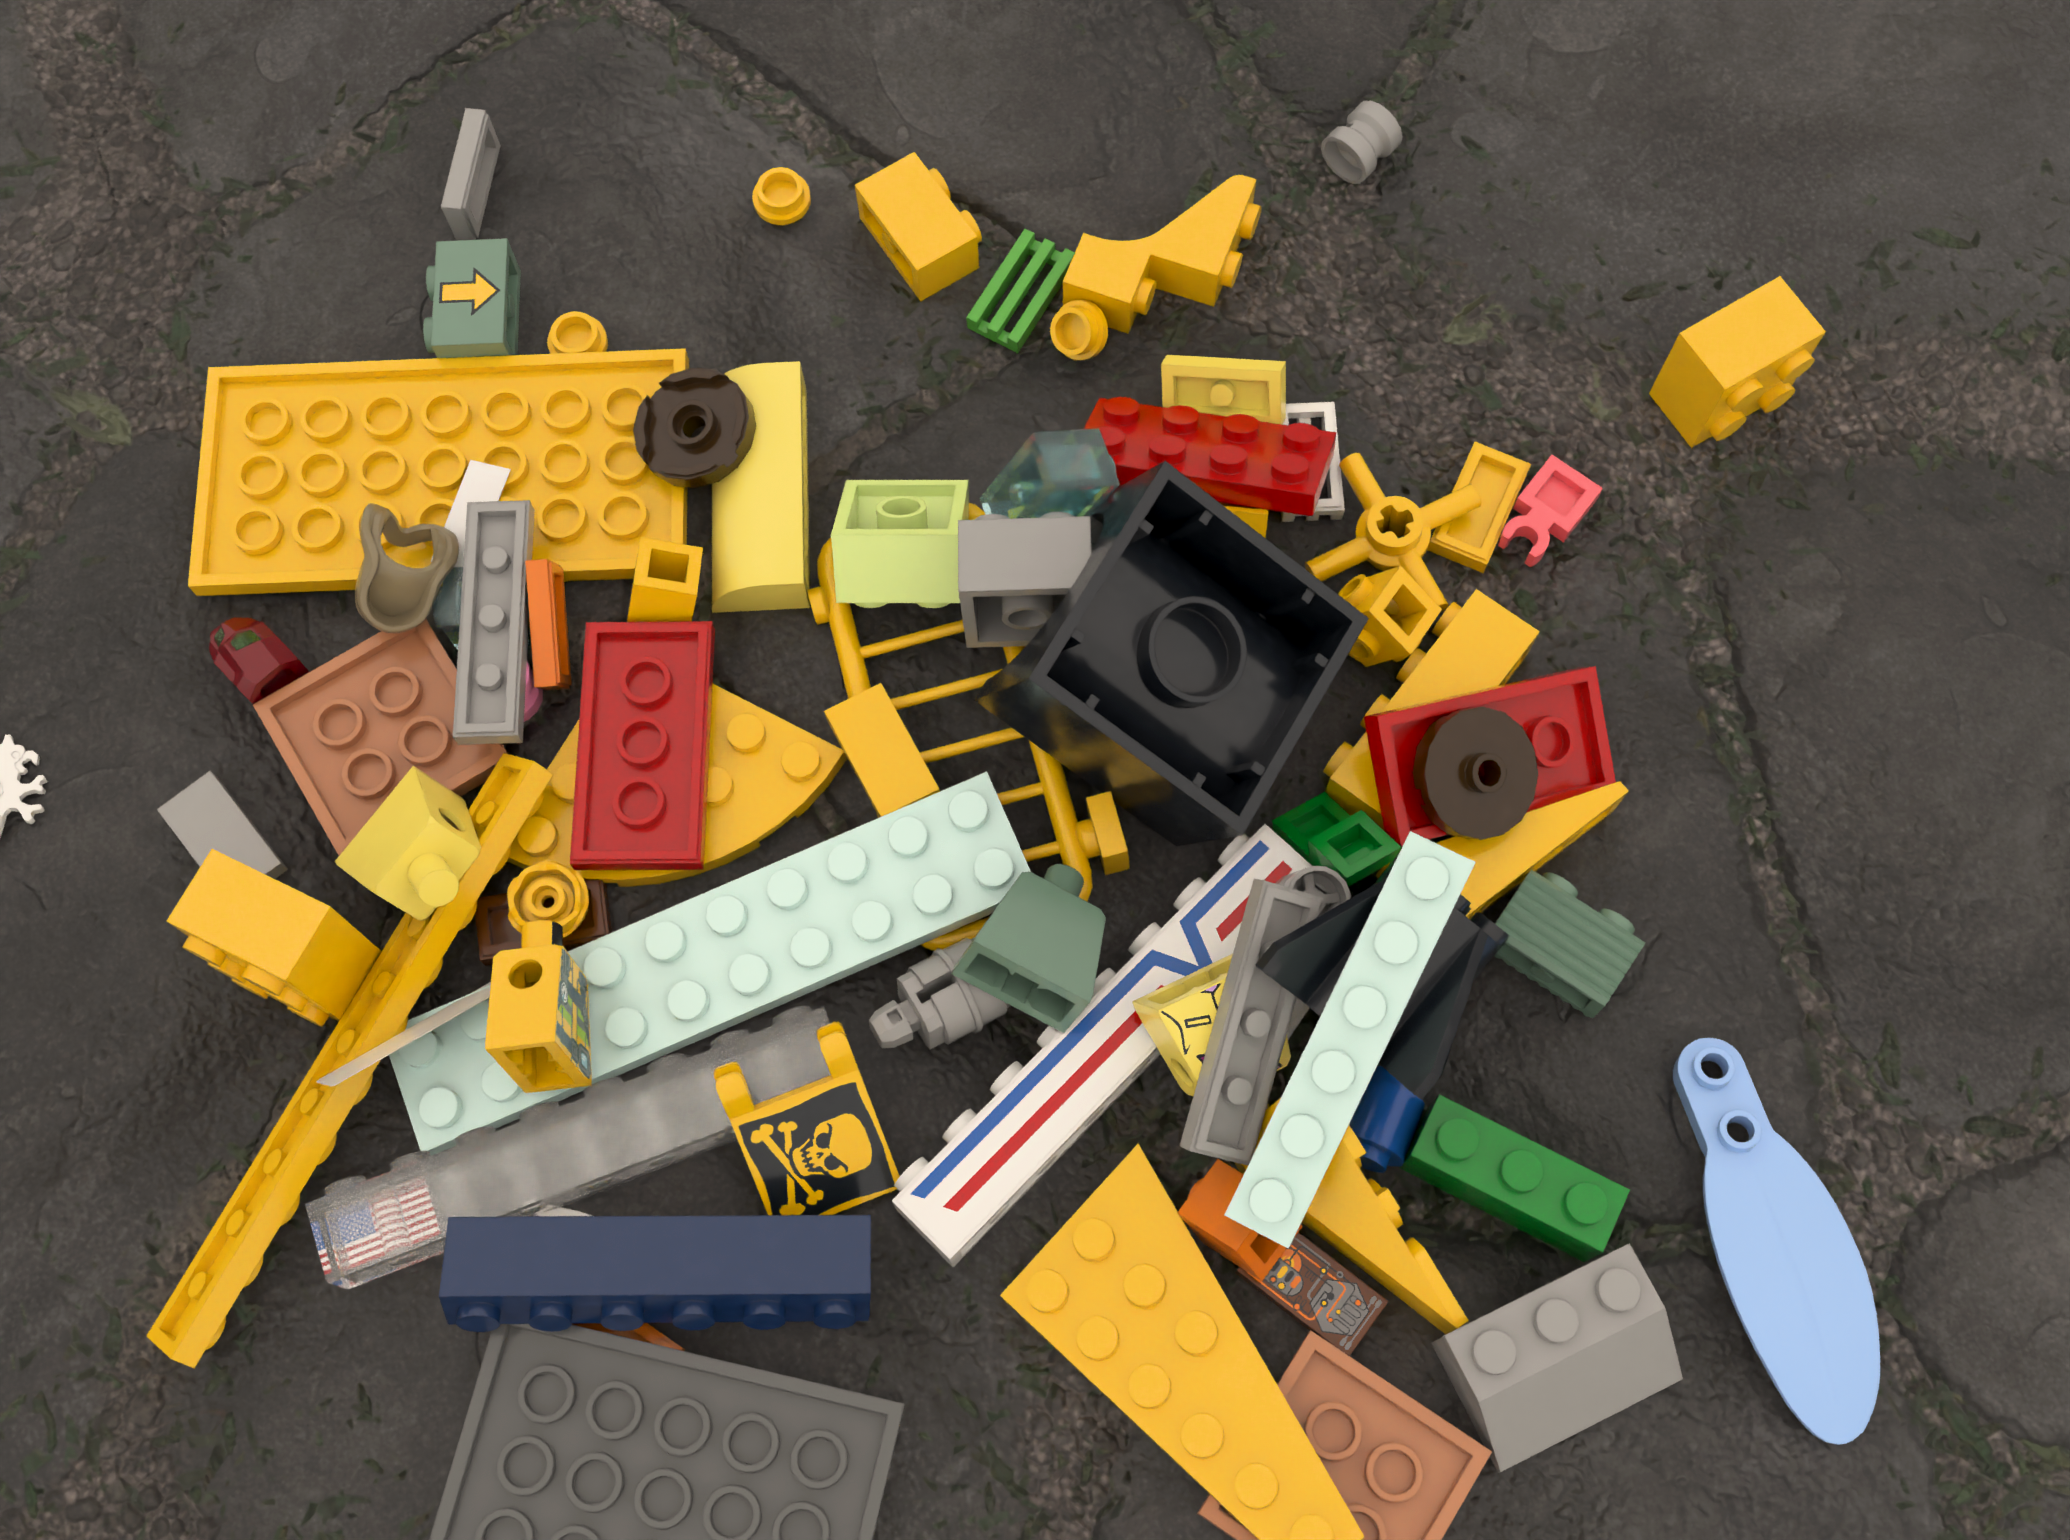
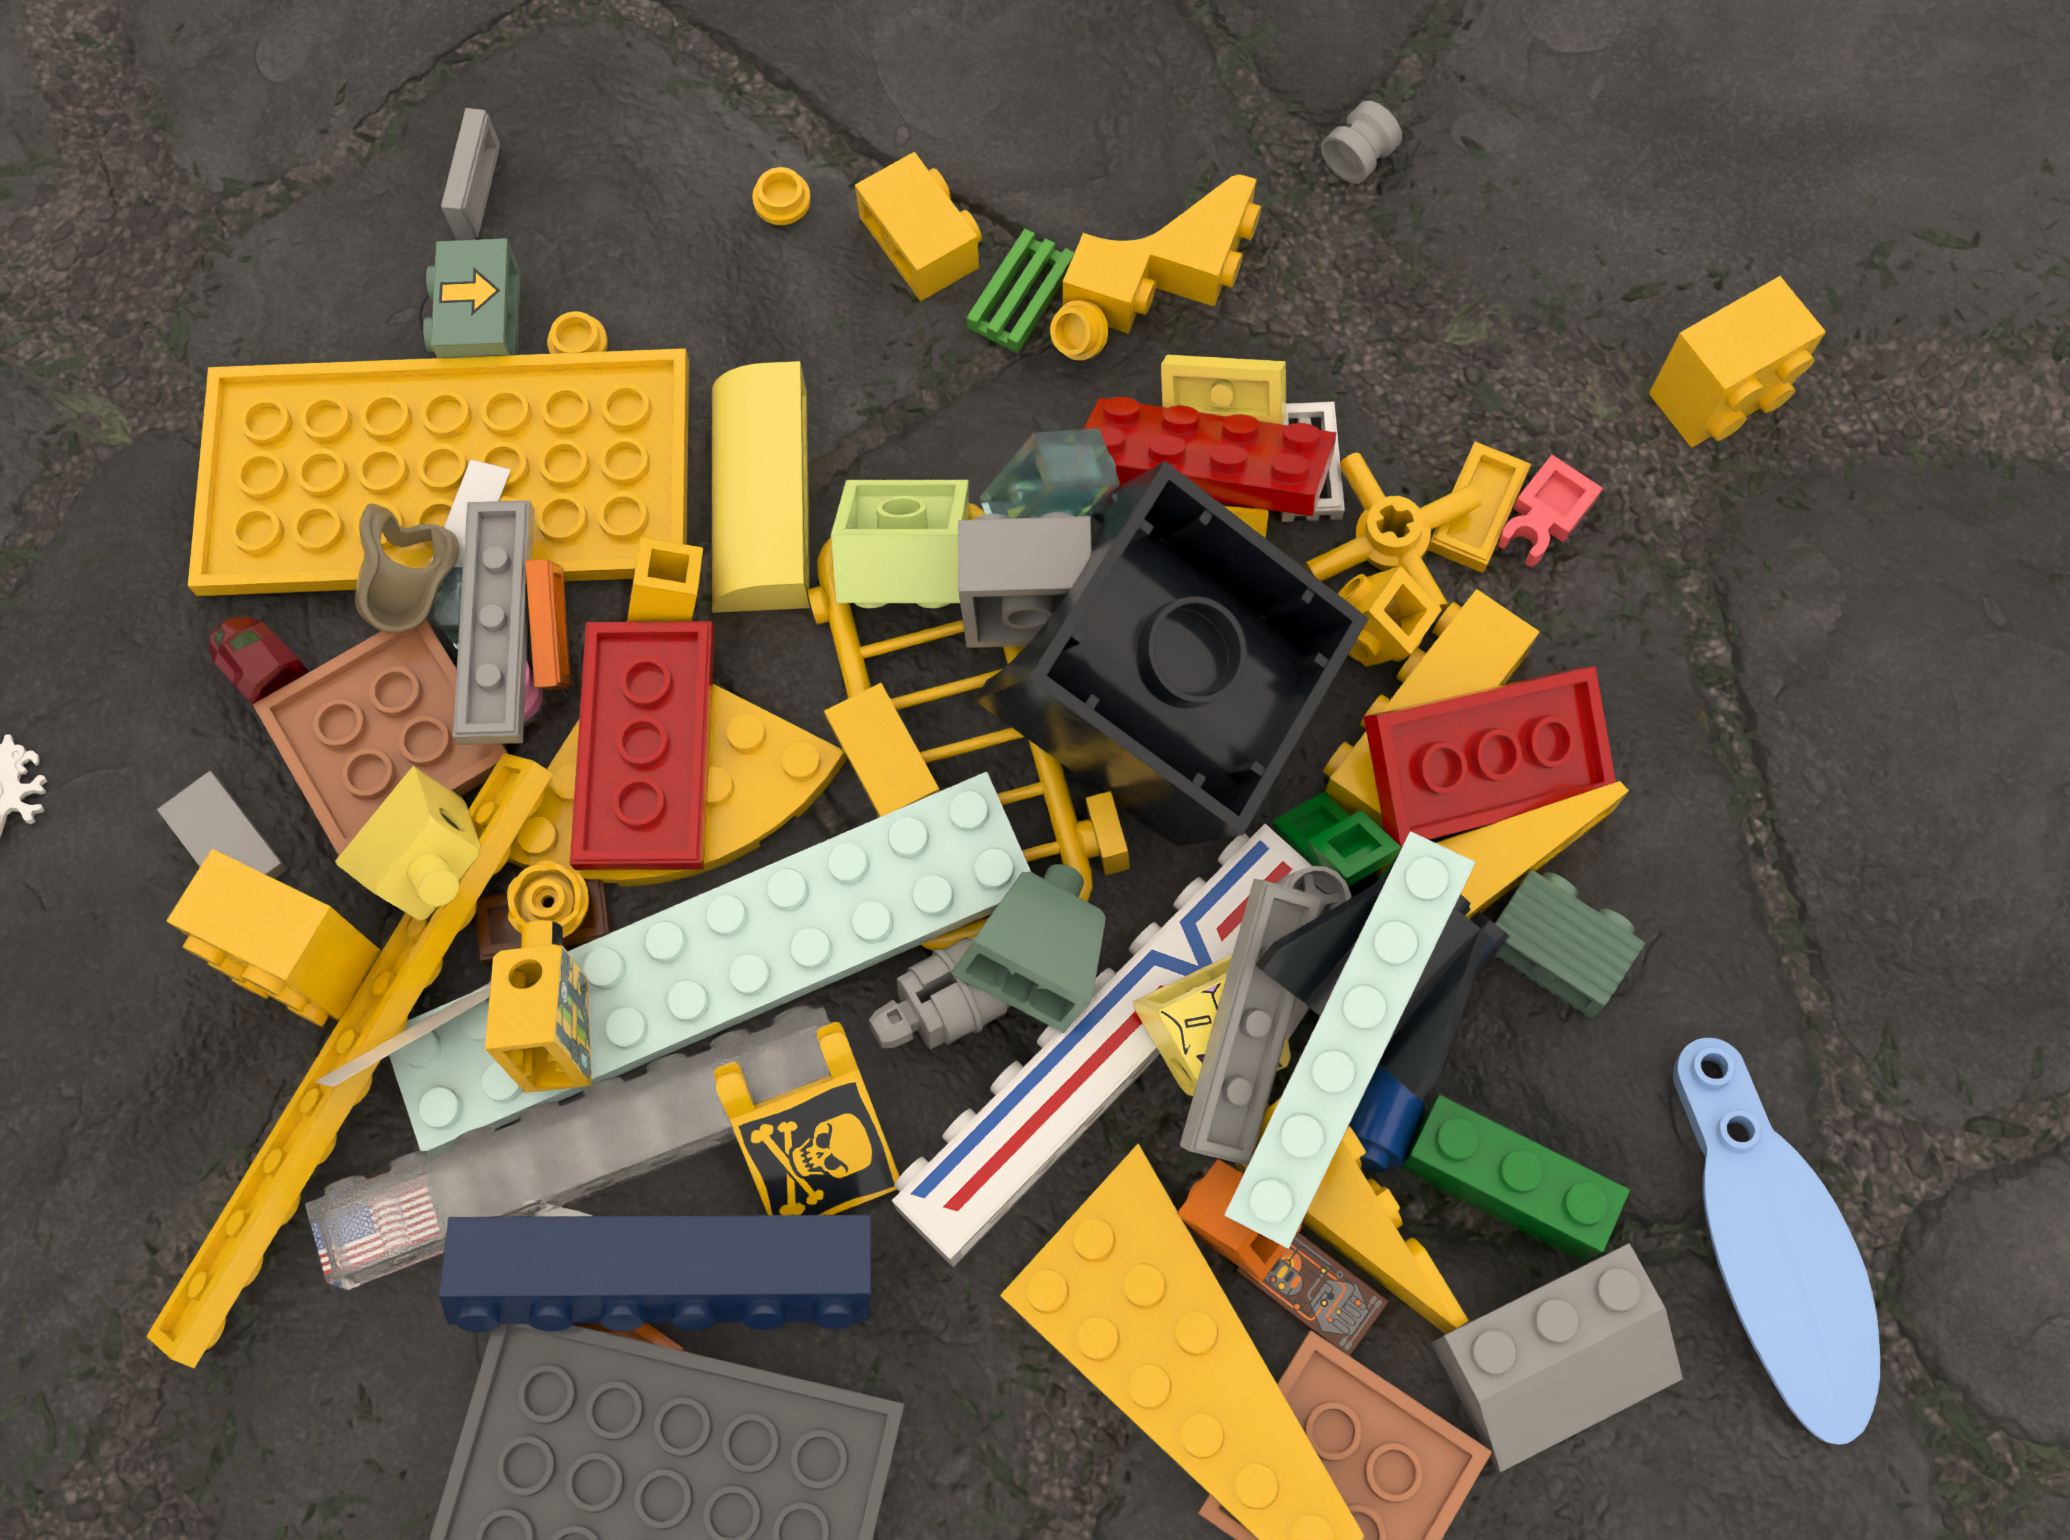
dark brown plate [633,367,756,488] -> none
dark brown plate [1412,707,1538,840] -> none

